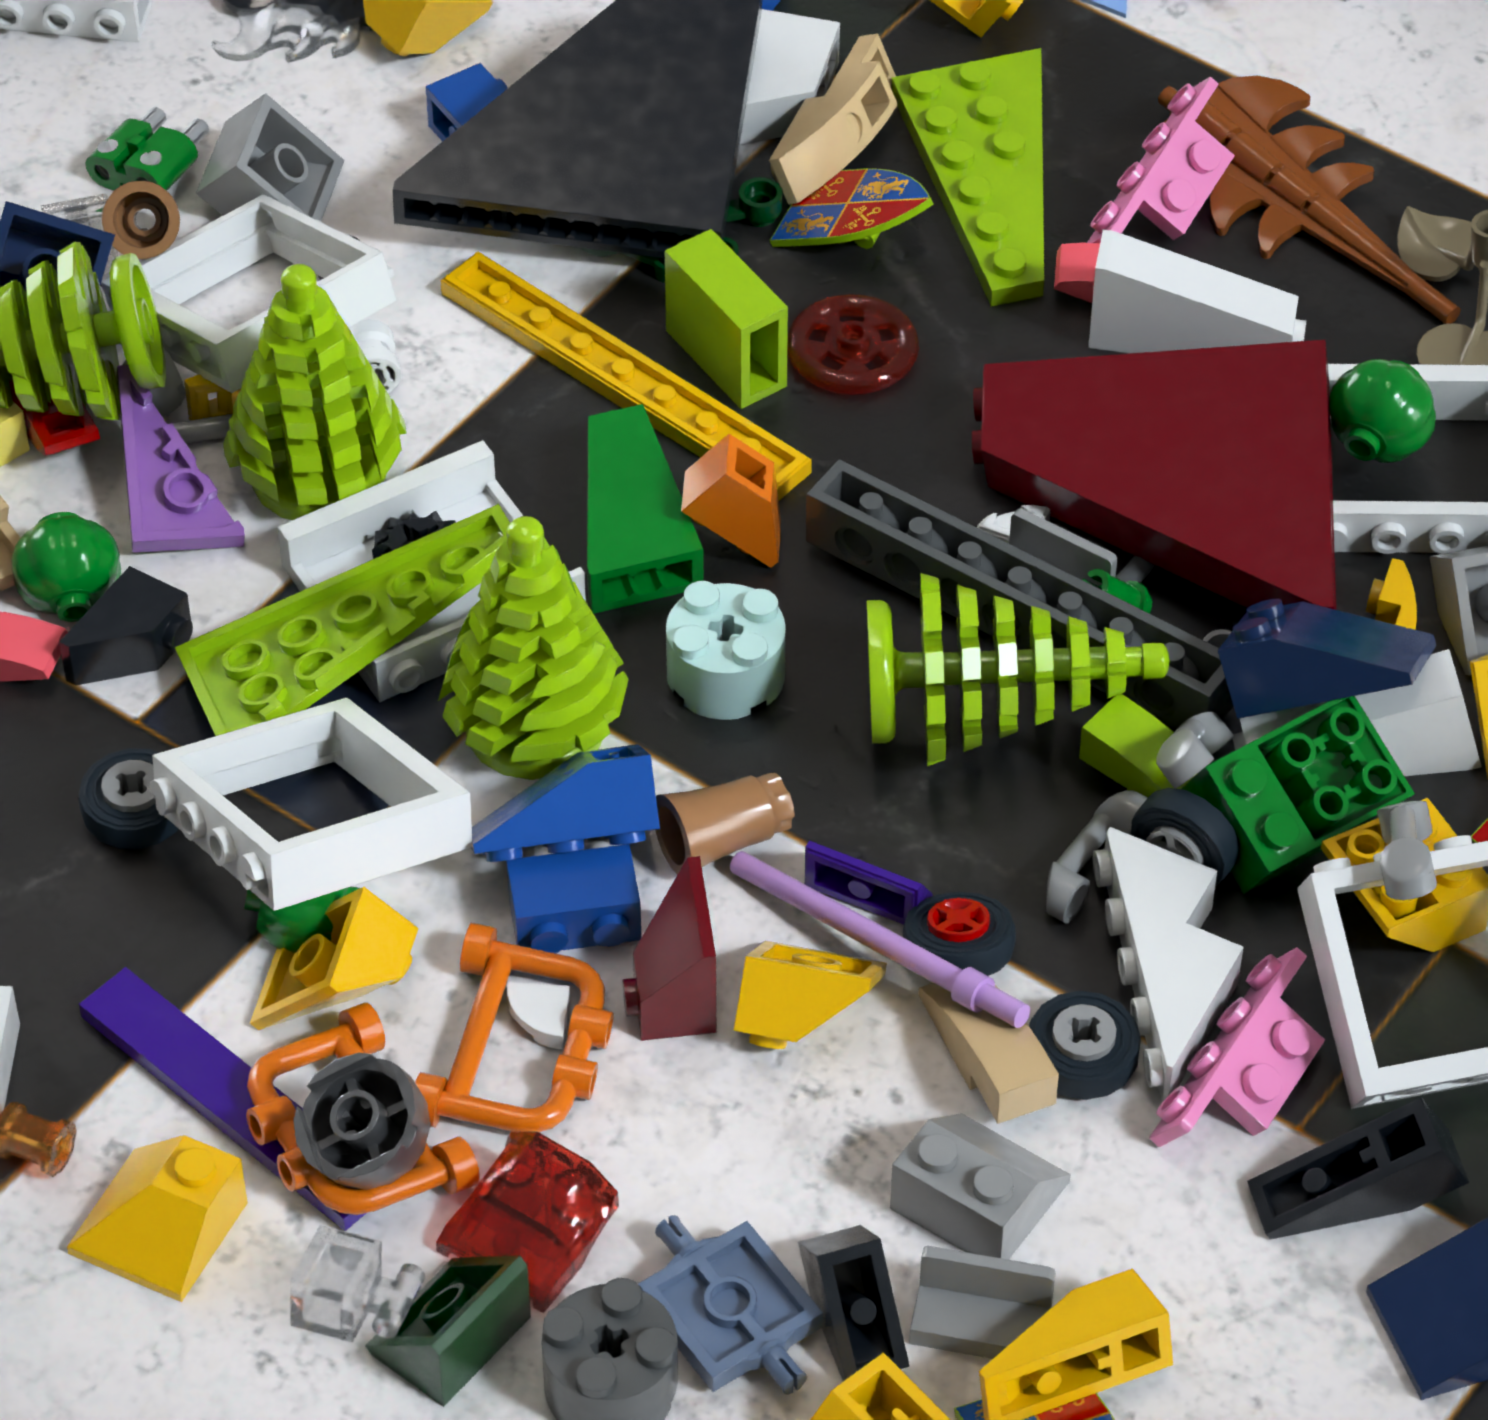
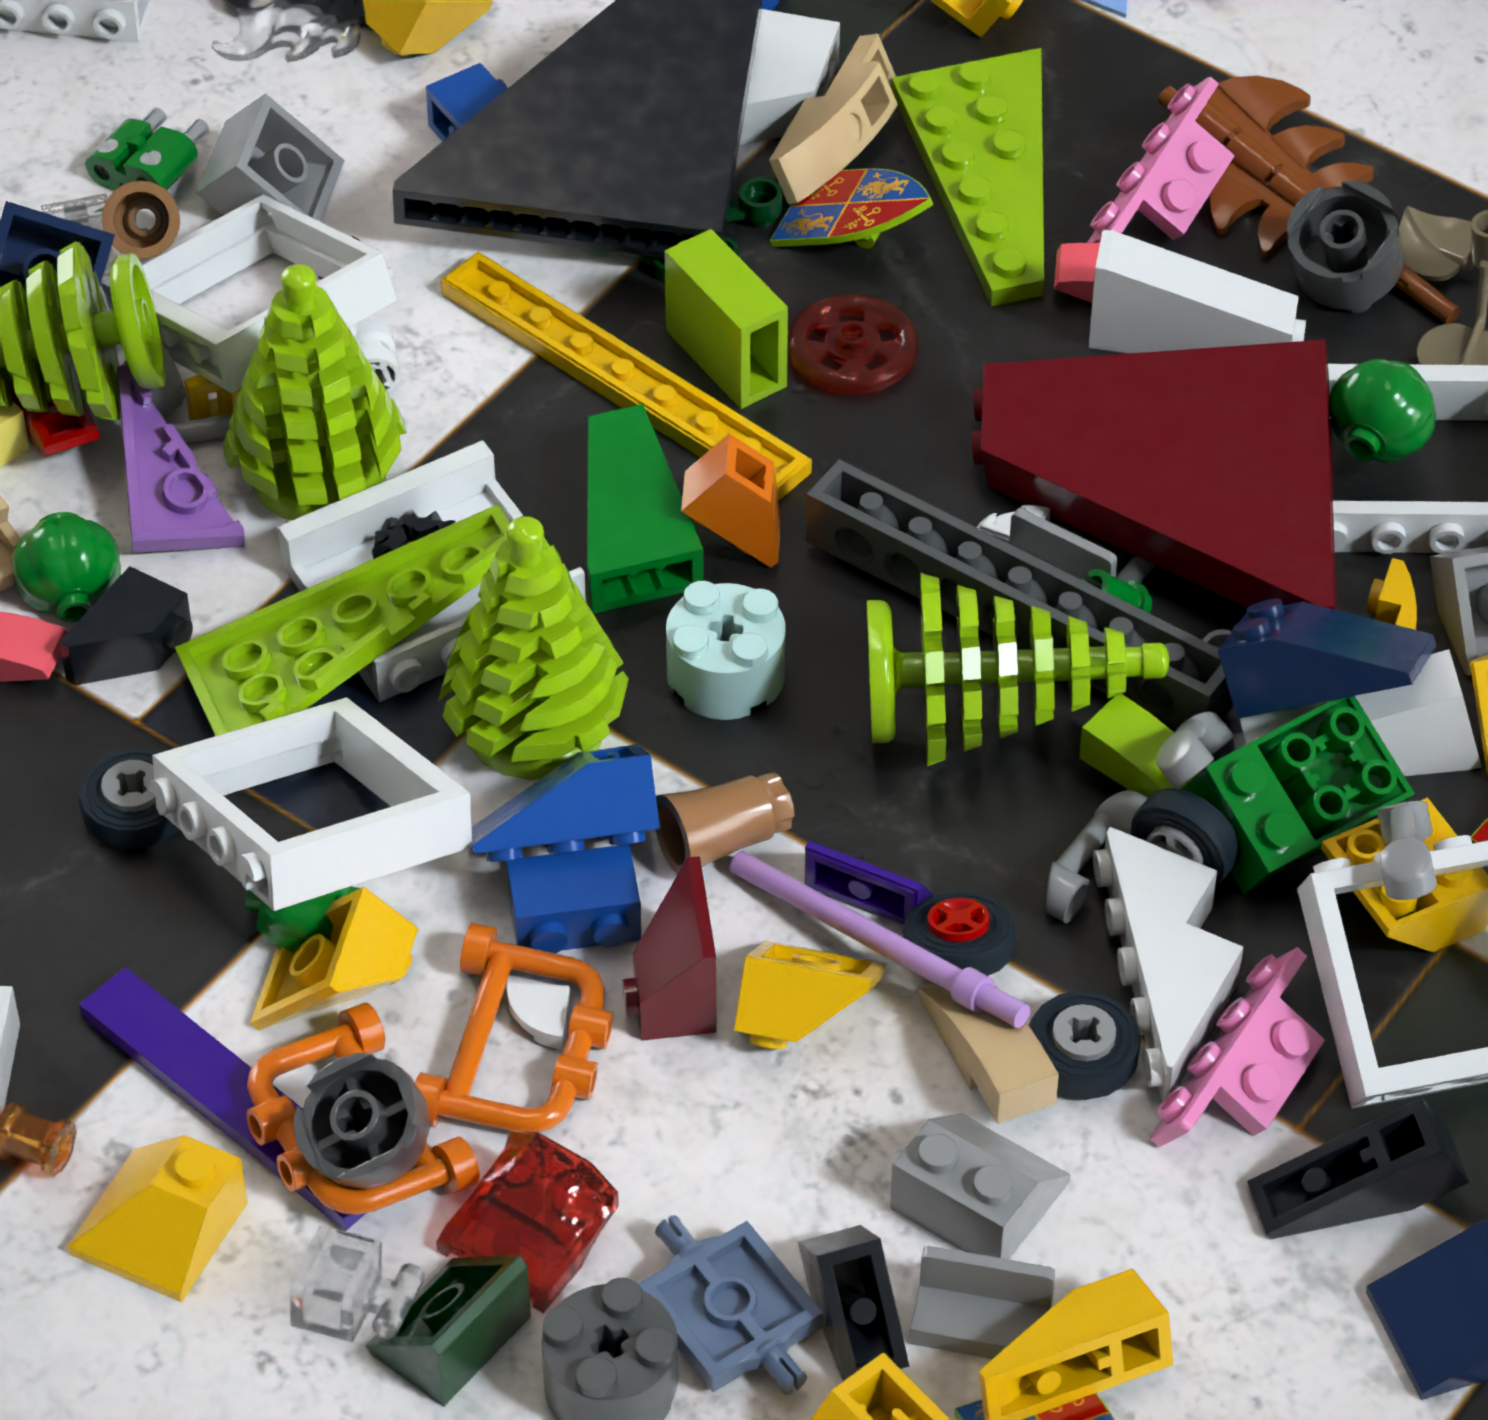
none -> dark grey brick [1287,181,1404,314]

